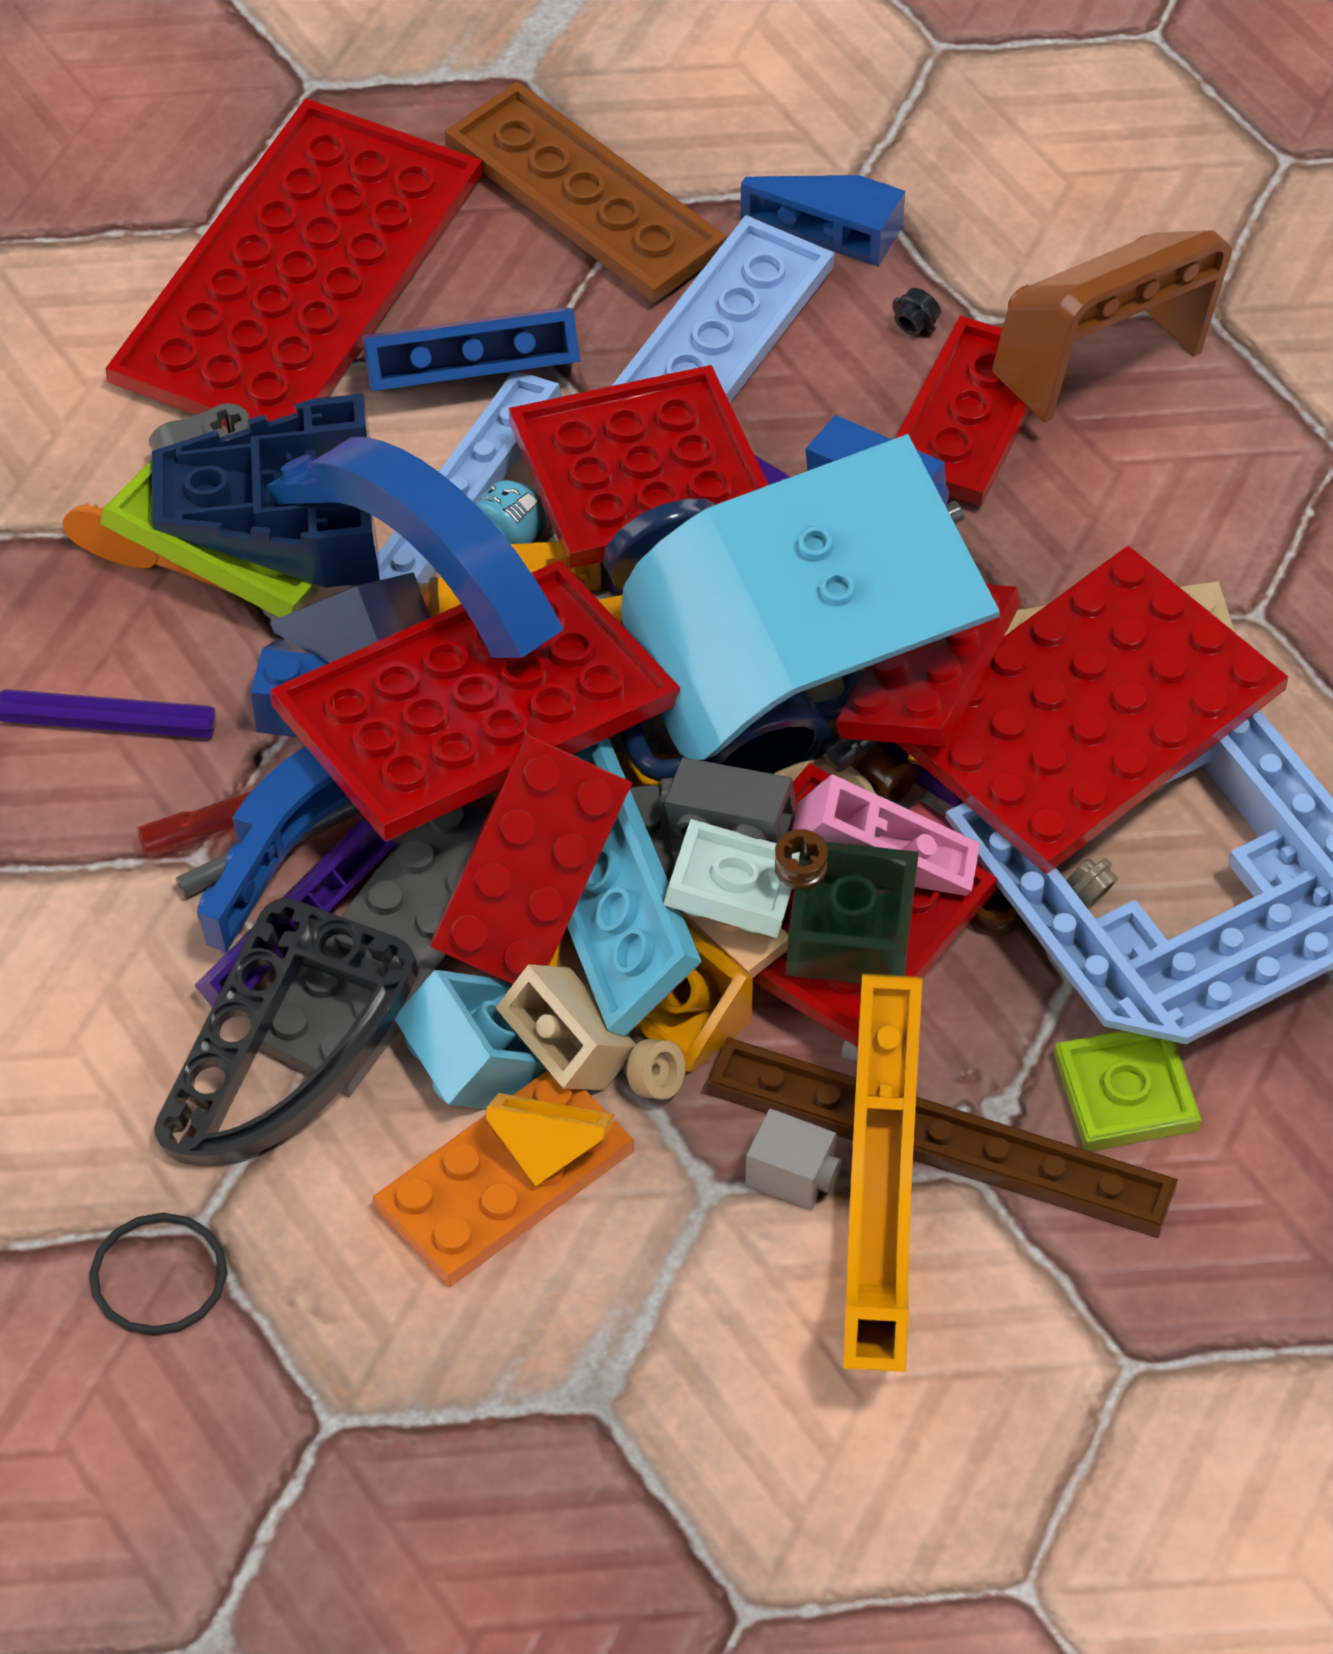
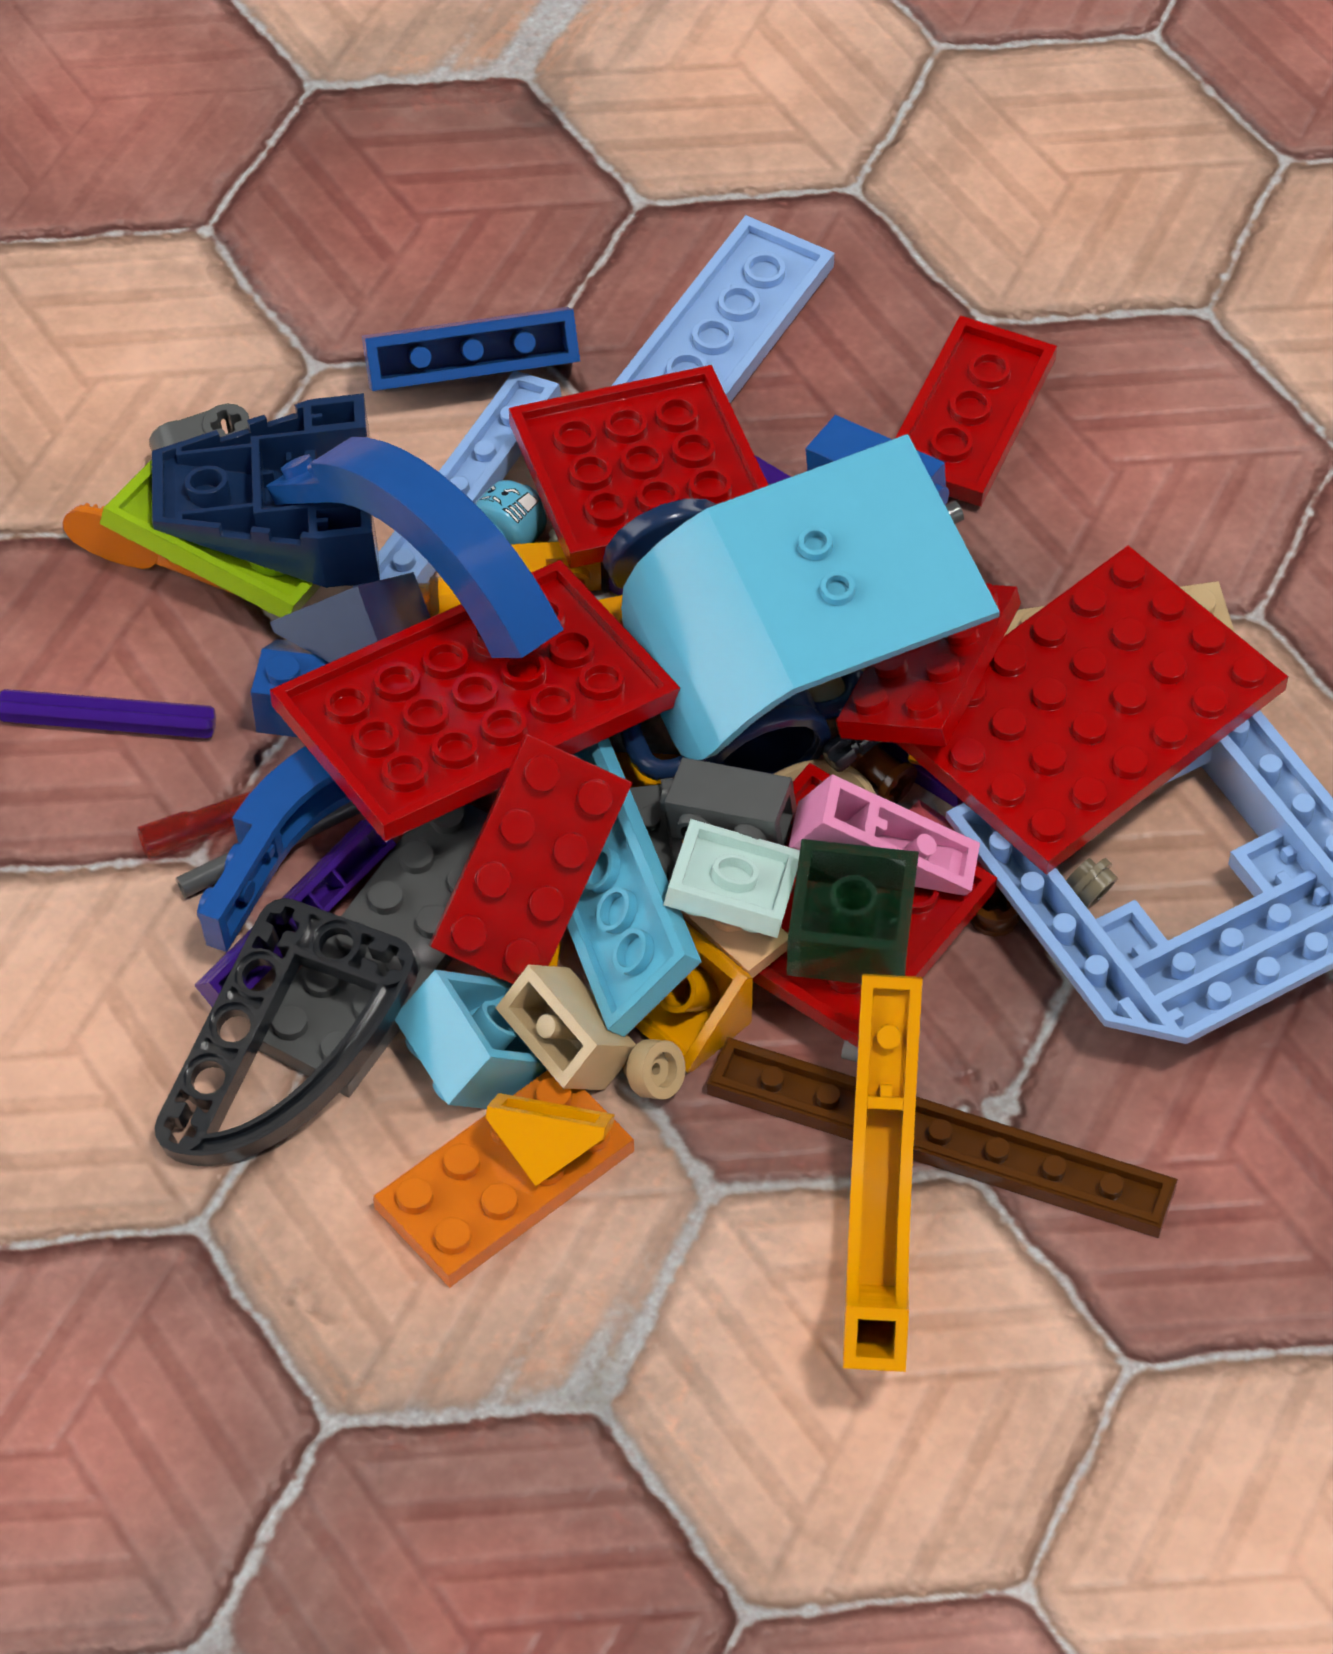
black piece [89,1212,228,1335] -> none
red plate [105,98,483,427] -> none
dark orange plate [445,81,727,303] -> none
blue slope [740,175,905,267] -> none
light grey brick [745,1108,842,1211] -> none
reddish brown bush [775,829,828,889] -> none
black plate [892,288,941,336] -> none
dark orange windscreen [992,230,1232,423] -> none
lime tile [1054,1031,1201,1152] -> none

